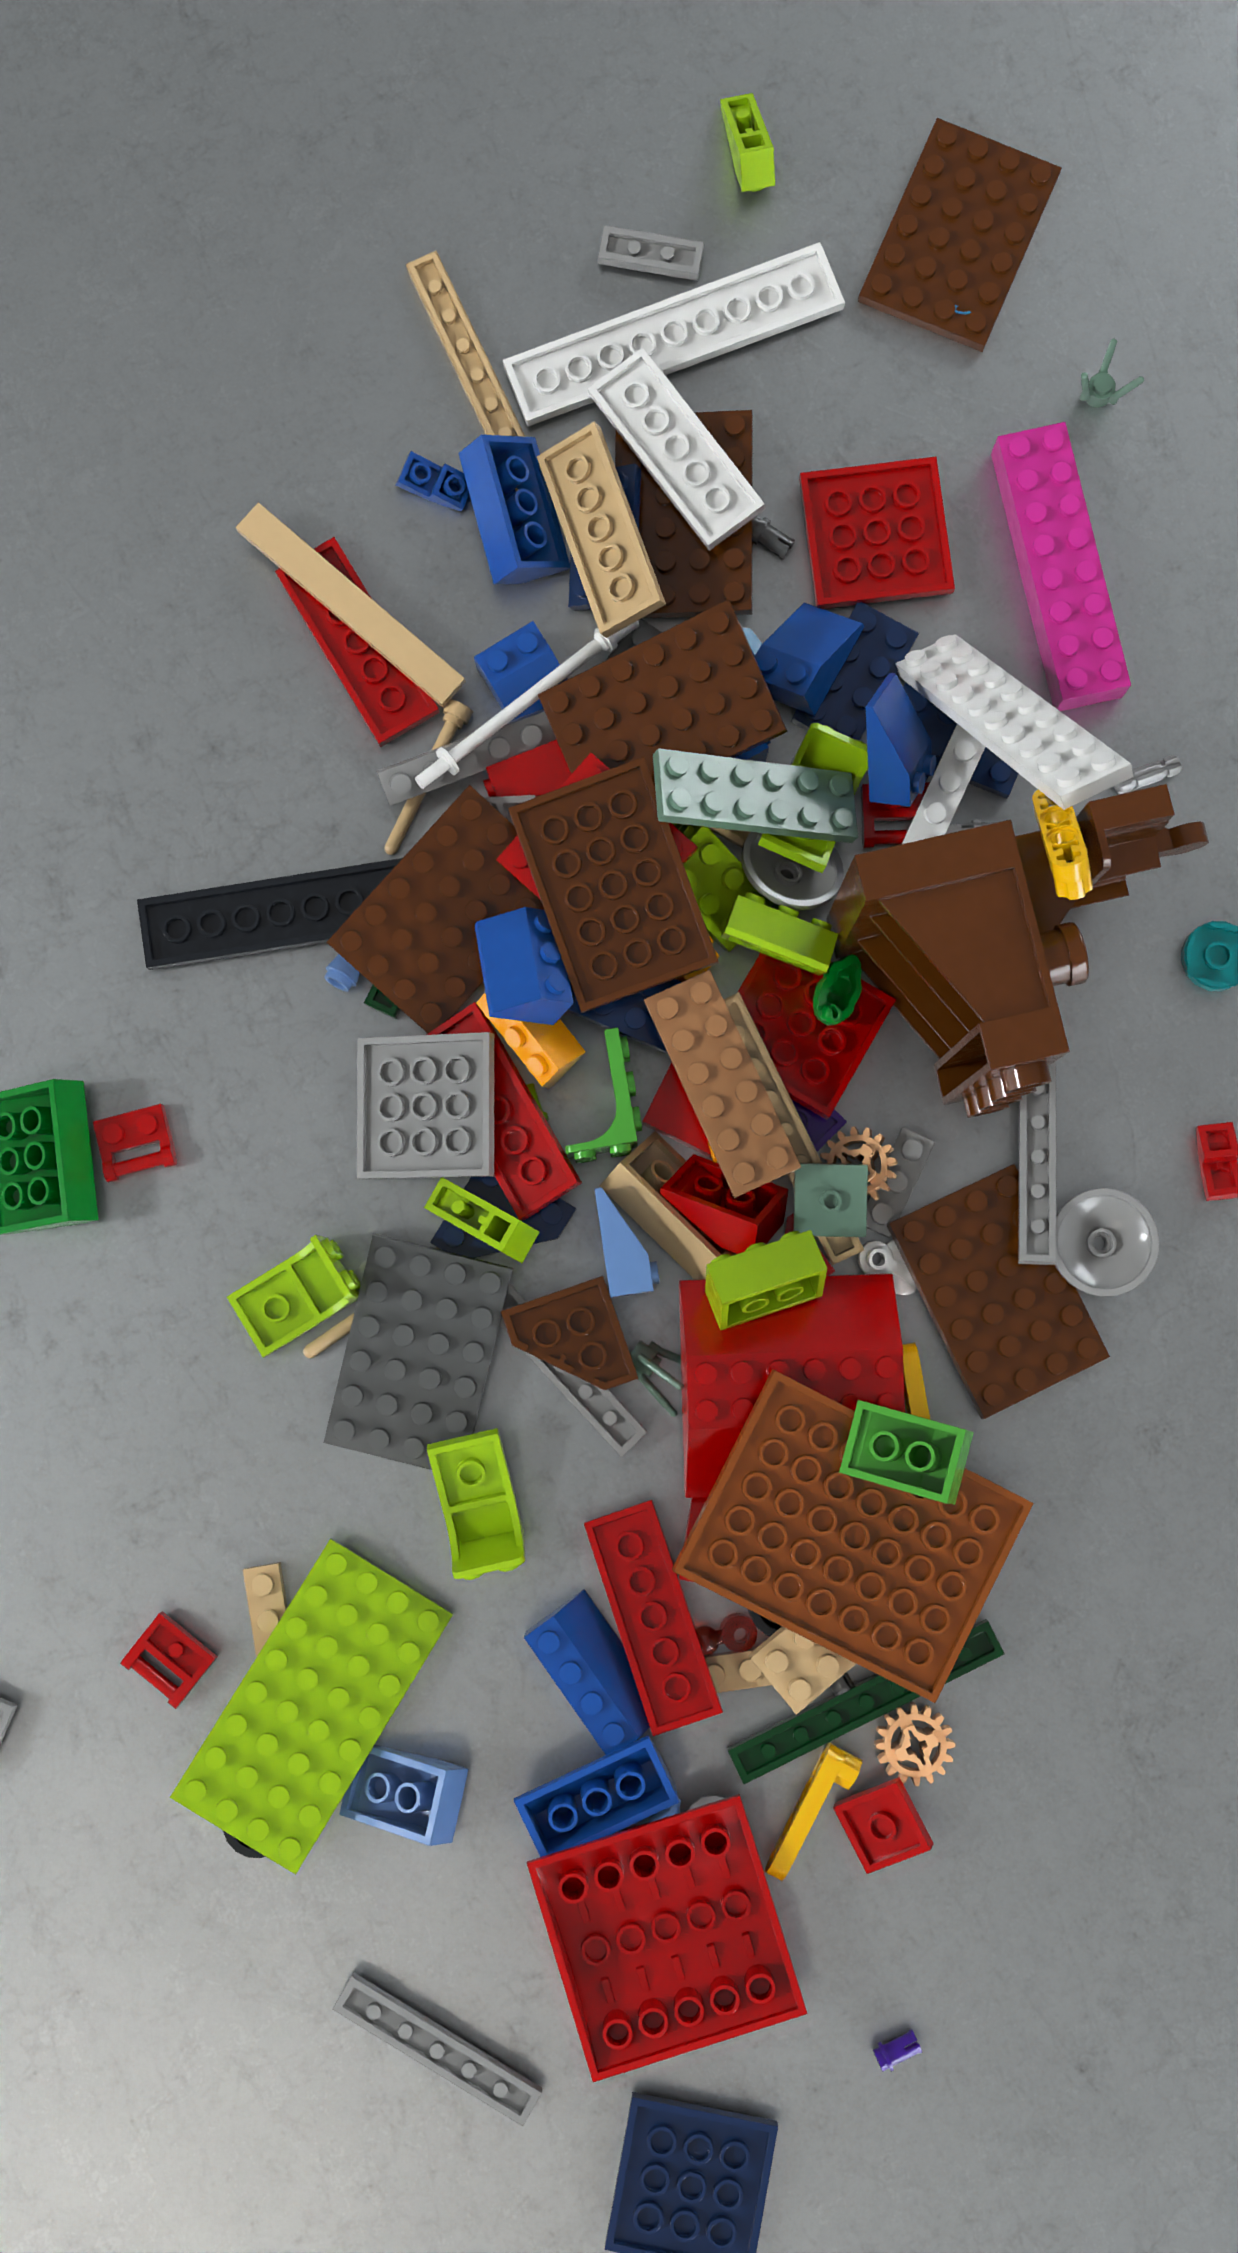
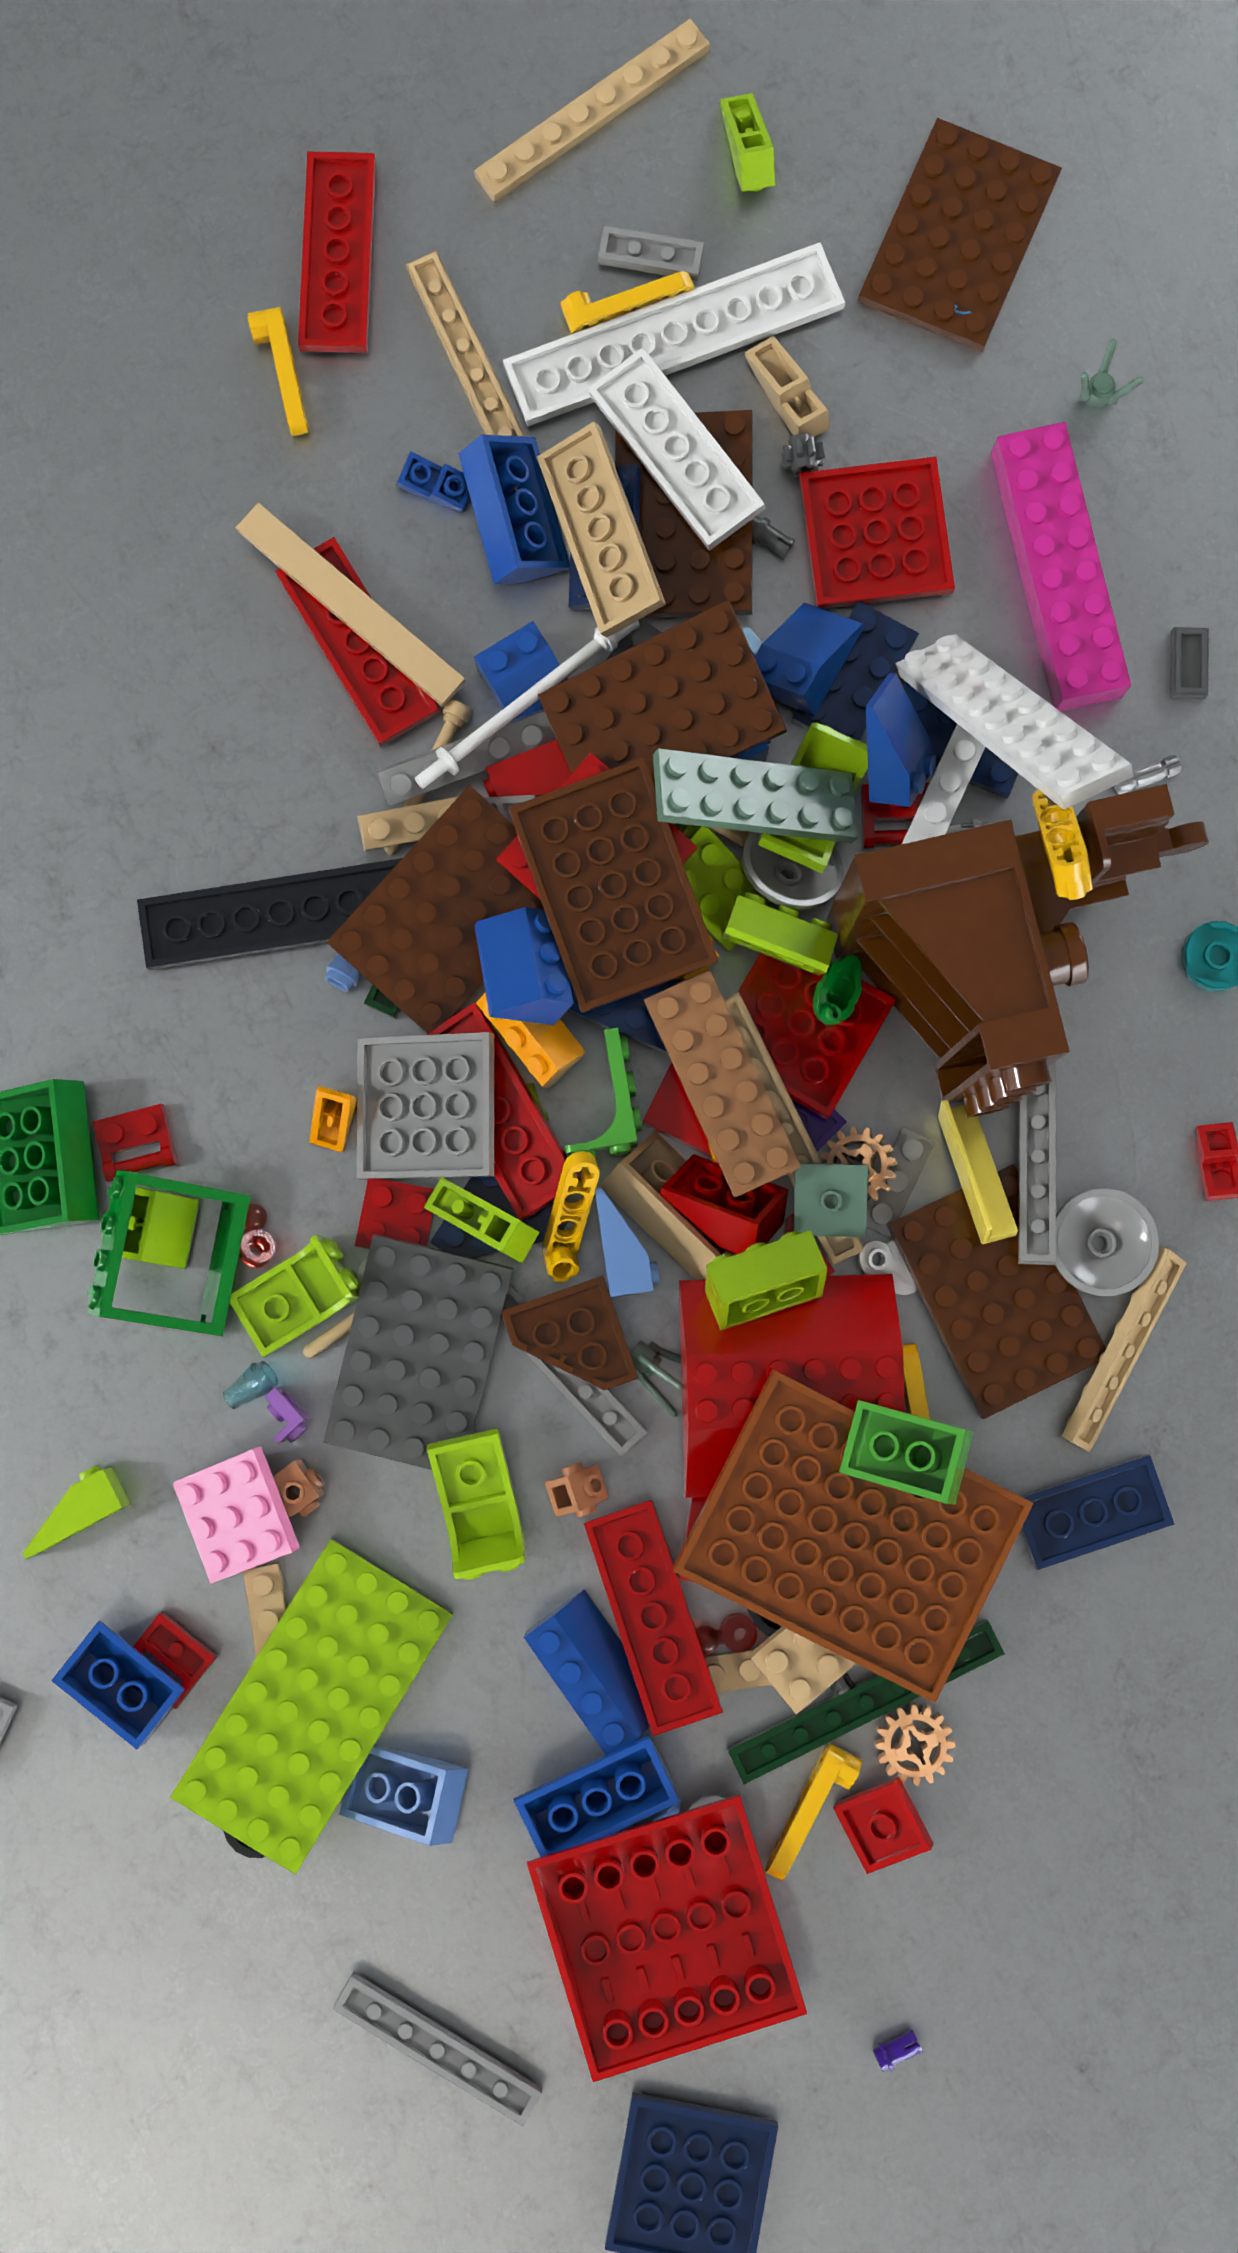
none -> lime slope [22,1465,131,1560]
none -> blue slope [51,1620,185,1750]
none -> green window [86,1170,251,1337]
none -> lime slope [122,1187,200,1269]
none -> bright pink plate [172,1446,300,1584]
none -> clear light blue cone [223,1361,278,1409]
none -> clear red plate [239,1203,276,1268]
none -> yellow beam [247,306,309,437]
none -> medium lavender bracket [264,1386,310,1444]
none -> nougat brick [273,1458,325,1518]
none -> red plate [298,151,376,353]
none -> light orange slope [309,1086,357,1153]
none -> red plate [354,1179,434,1249]
none -> tan plate [357,796,459,851]
none -> tan plate [474,18,710,203]
none -> yellow beam [542,1151,599,1282]
none -> nougat brick [544,1462,609,1517]
none -> yellow beam [560,271,695,334]
none -> tan slope [745,336,830,438]
none -> dark grey gear [781,433,825,478]
none -> light yellow panel [938,1100,1018,1244]
none -> dark blue plate [1021,1454,1175,1570]
none -> tan plate [1061,1246,1187,1453]
none -> dark grey tile [1170,627,1209,699]

